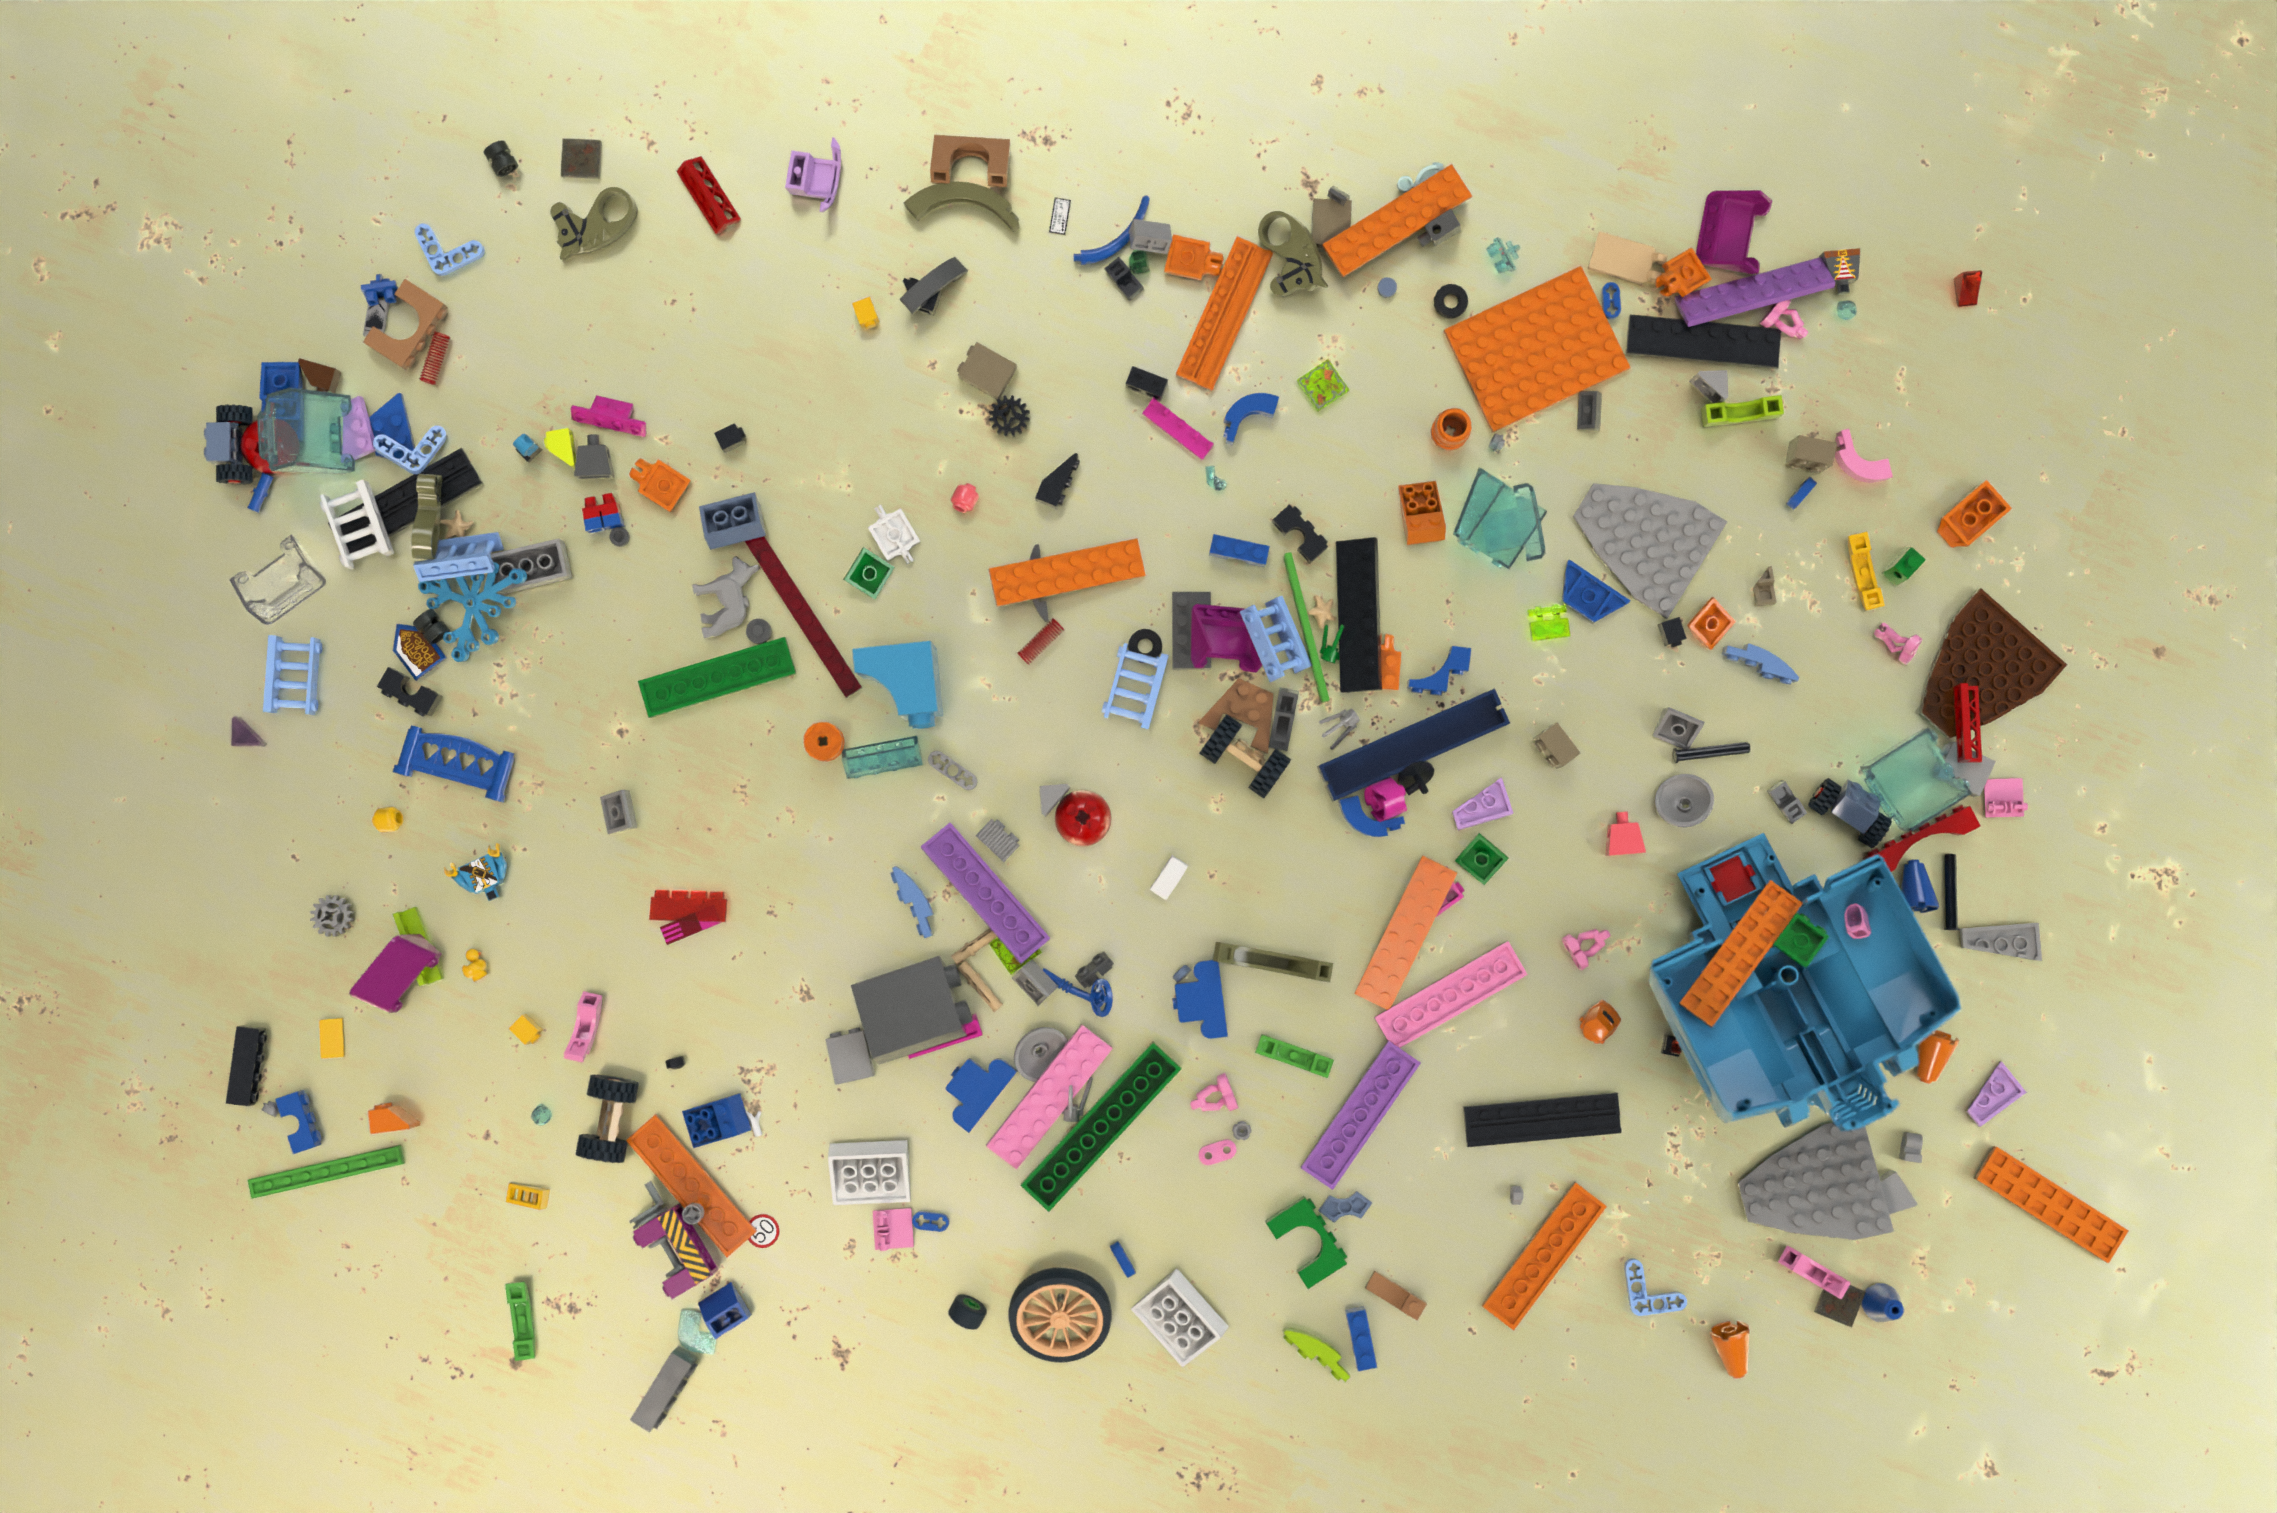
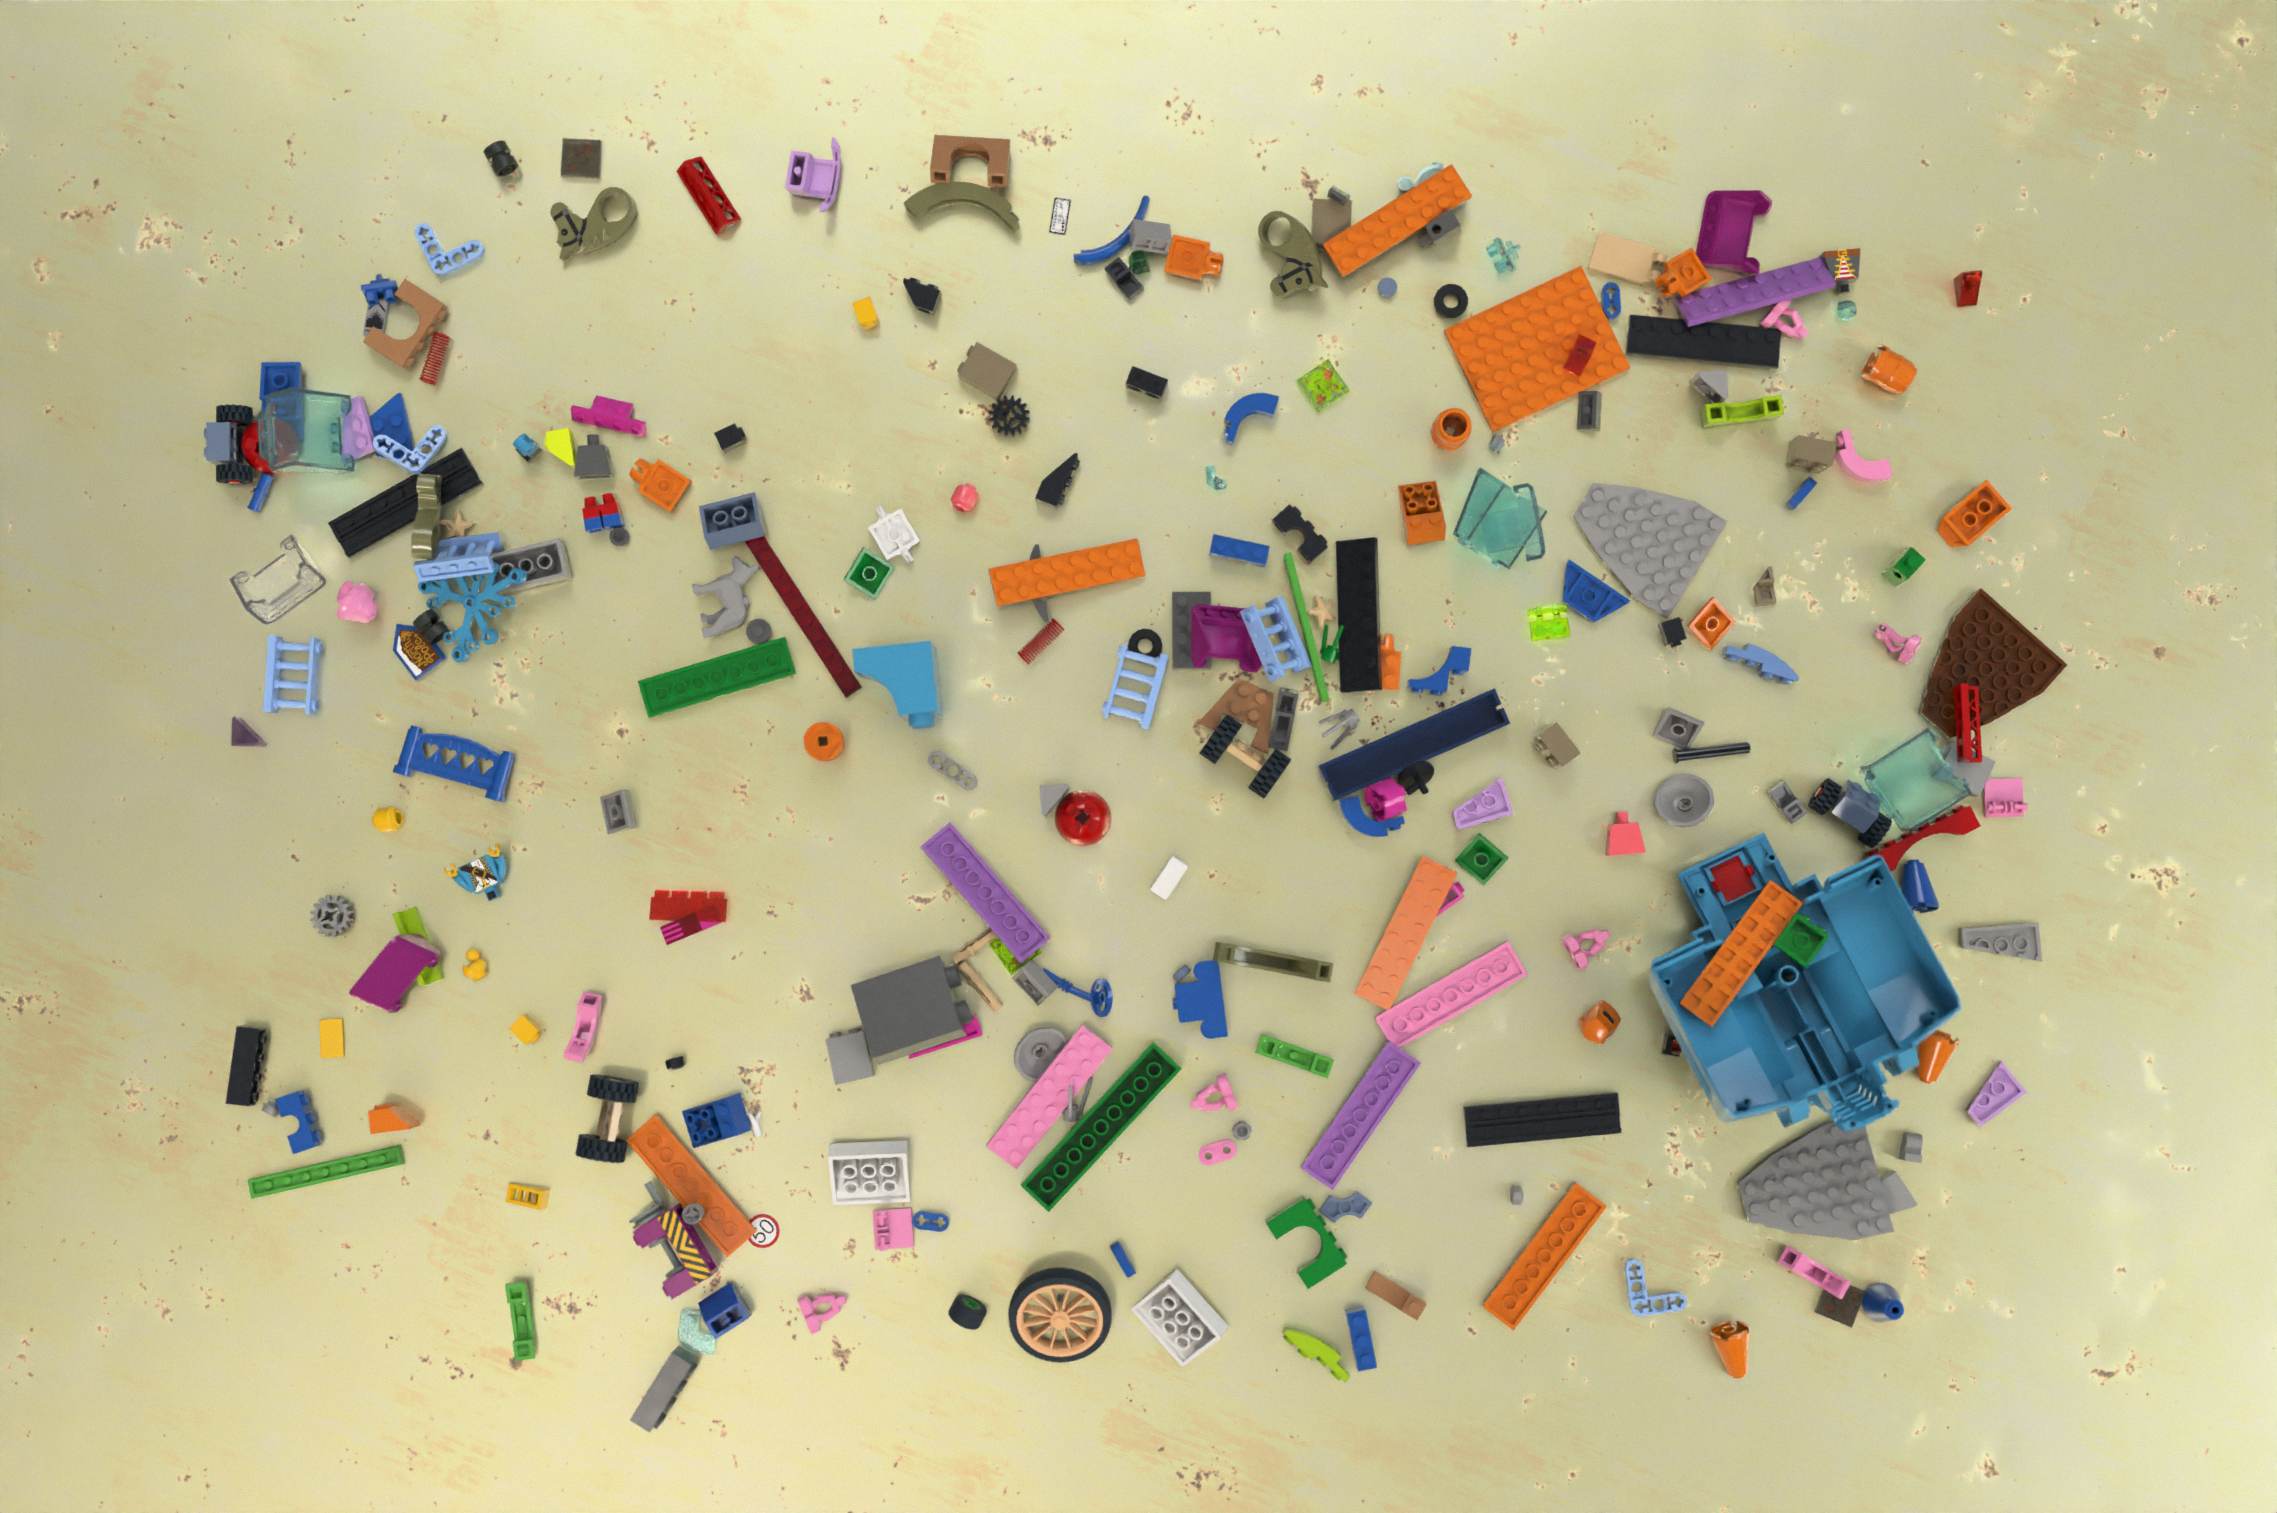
reddish brown slope [298,358,341,395] -> none
white fence [320,480,395,570] -> none
black arch [377,667,443,717] -> none
clear light blue tile [531,1104,552,1125] -> none
clear light blue brick [842,736,923,779] -> none
medium blue slope [891,866,934,938] -> none
dark grey slope [900,257,968,314] -> none
blue brick [946,1058,1018,1133] -> none
light grey brick [976,819,1020,862] -> none
dark grey hinge [1075,951,1114,988] -> none
dark pink hinge [1142,397,1214,460] -> none
orange plate [1176,236,1273,391] -> none
bright pink rock [1844,903,1871,939] -> none
yellow slope [1848,532,1885,611] -> none
black axle [1944,854,1960,930] -> none
orange plate [1974,1146,2129,1263] -> none
none -> bright pink head [337,581,377,623]
none -> bright pink piece [797,1293,846,1334]
none -> clear red slope [1563,334,1596,376]
none -> orange piece [1861,344,1917,395]

